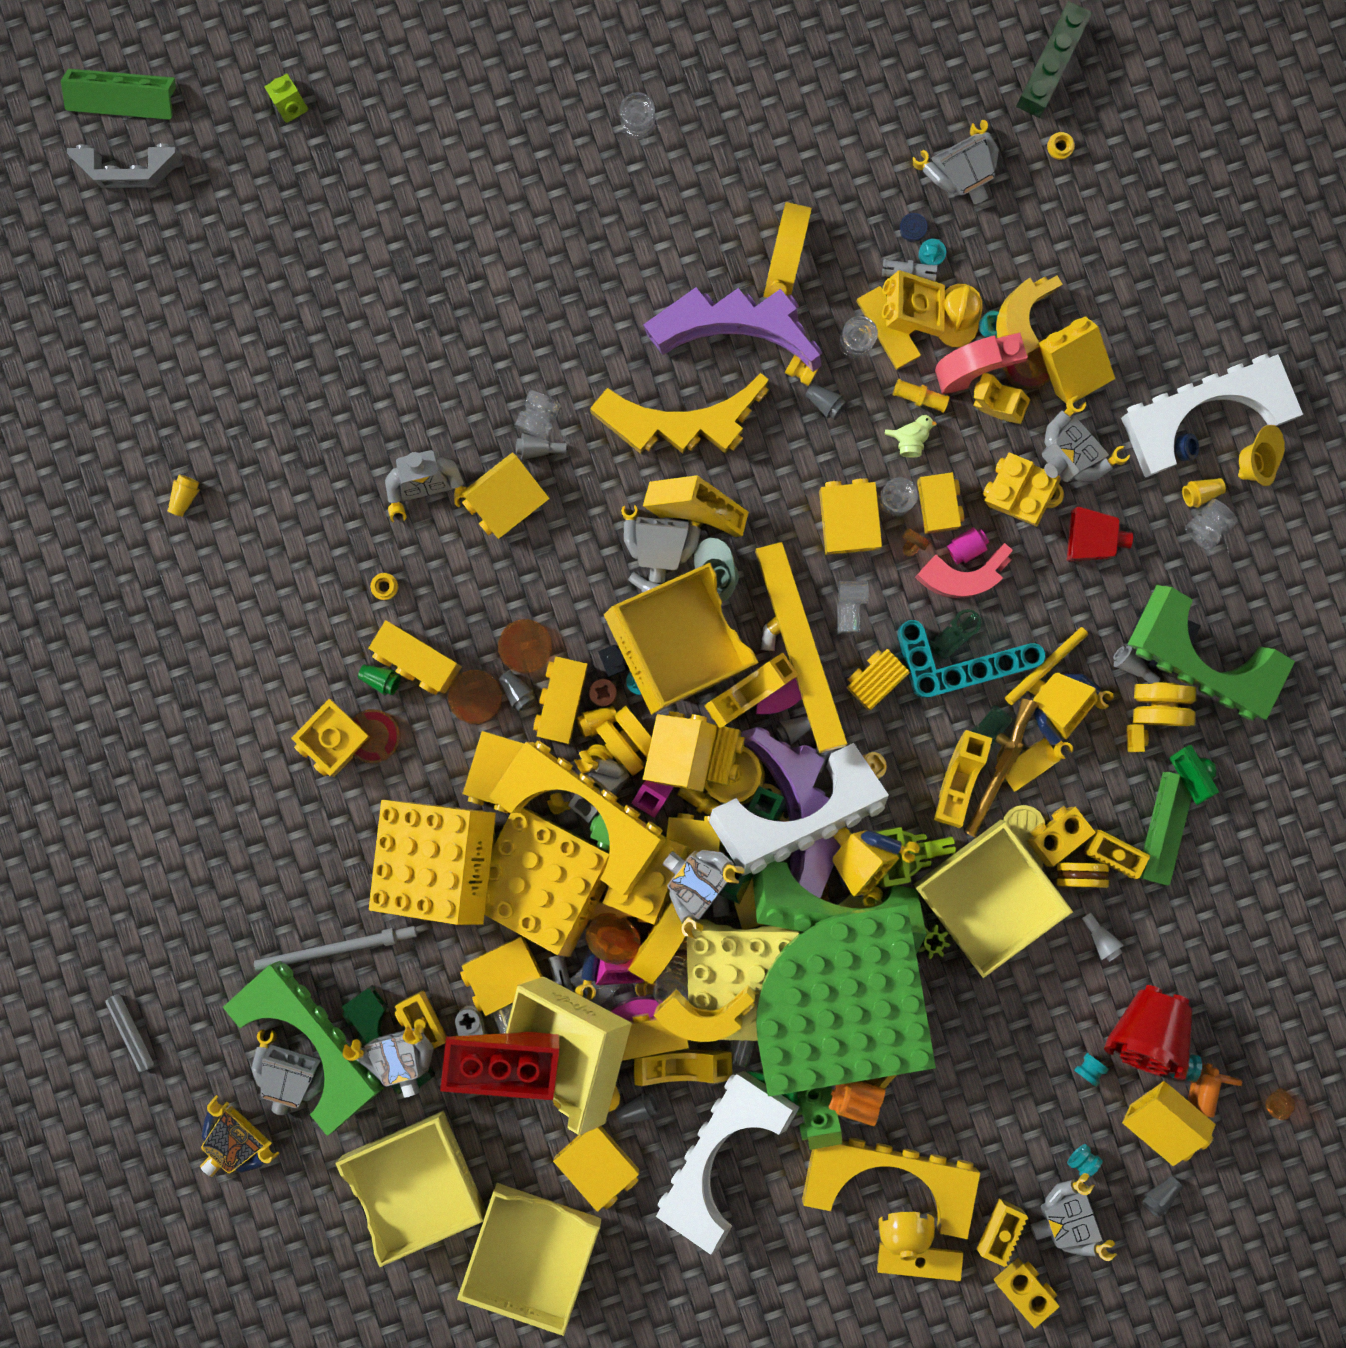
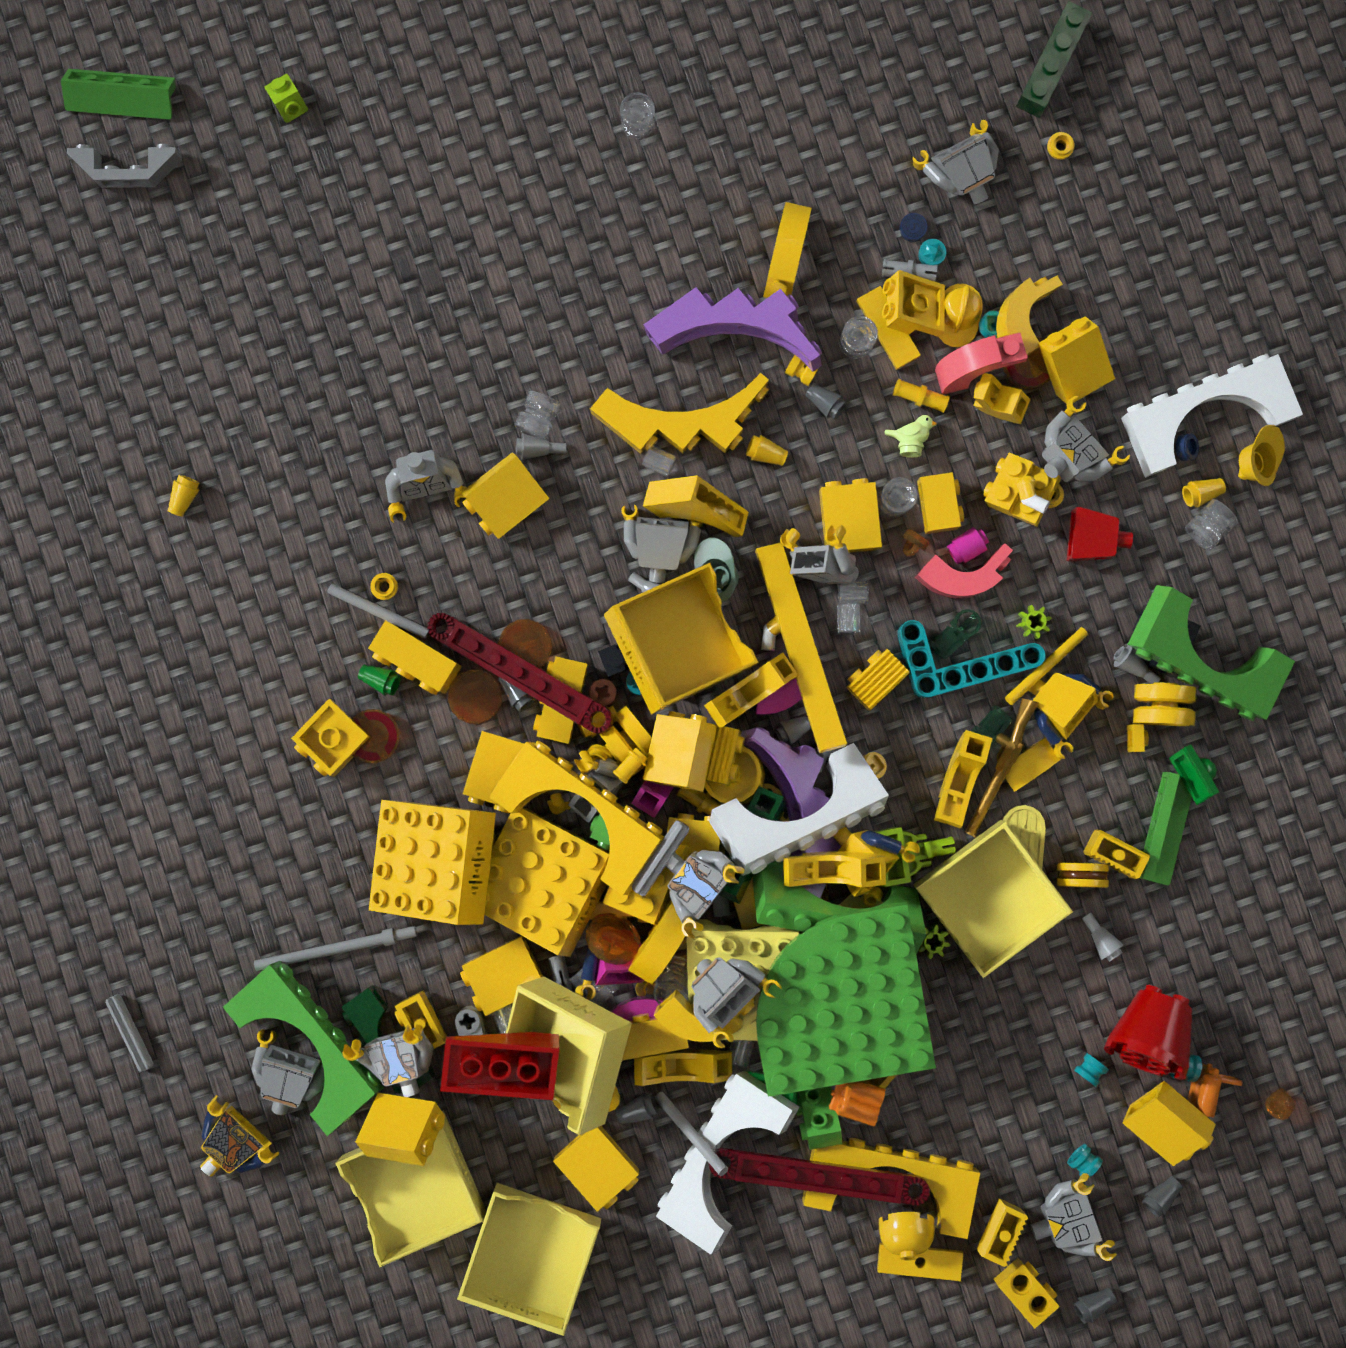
yellow brick [1026,806,1096,867] -> none
none -> light grey bar [327,584,429,639]
none -> yellow brick [355,1093,446,1166]
none -> dark red plate [427,613,614,734]
none -> yellow pin [613,748,648,784]
none -> light grey axle [632,820,689,896]
none -> clear piece [642,446,677,477]
none -> light grey bar [655,1092,728,1176]
none -> light grey torso [691,957,782,1048]
none -> dark red plate [708,1148,930,1205]
none -> yellow cone [746,435,788,466]
none -> light grey torso [780,525,859,584]
none -> yellow arch [783,851,886,888]
none -> lime gear [1016,605,1052,639]
none -> arm [1017,475,1050,514]
none -> dark grey cone [1073,1288,1117,1324]

